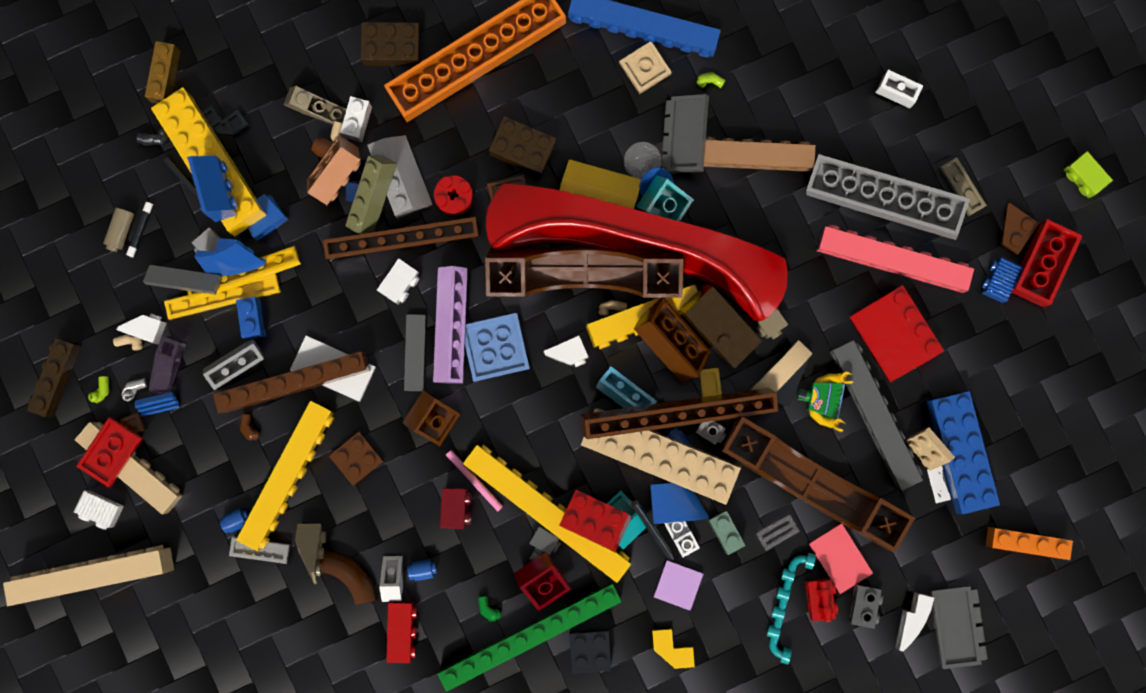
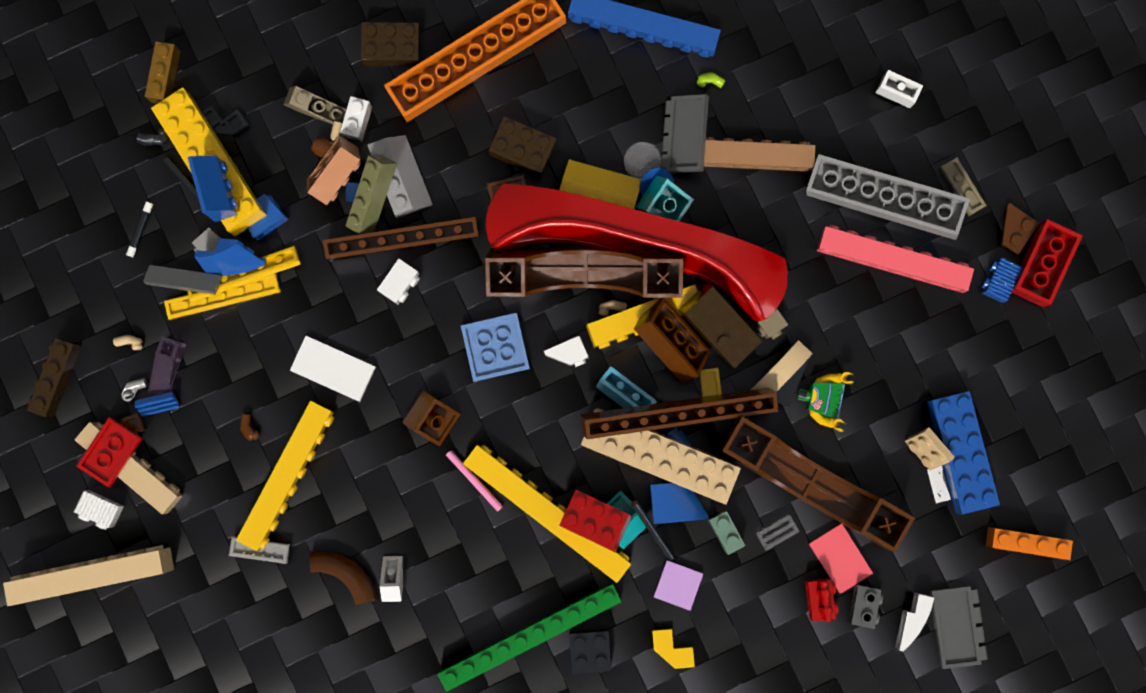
lime arm [88,376,109,403] -> none
dark tan brick [103,208,134,252] -> none
white slope [117,314,166,344] -> none
light grey brick [203,338,264,390] -> none
reddish brown brick [213,351,371,413] -> none
blue brick [219,508,249,533] -> none
blue brick [236,297,266,340] -> none
dark tan slope [295,524,326,584] -> none
reddish brown plate [329,432,384,486] -> none
red brick [387,601,417,663] -> none
dark grey tile [404,315,426,392] -> none
blue brick [407,559,437,581] -> none
lavender brick [433,266,467,383] -> none
red brick [434,176,474,217] -> none
dark red brick [440,487,472,529] -> none
green arm [478,596,501,621] -> none
dark red brick [513,552,571,611] -> none
dark grey brick [529,526,561,560] -> none
tan plate [619,41,672,94] -> none
white slope [664,521,699,557] -> none
light grey brick [695,421,726,445] -> none
teal bar [767,552,816,664] -> none
dark grey brick [830,341,923,491] -> none
red slope [849,285,944,382] -> none
lime brick [1064,151,1113,198] -> none

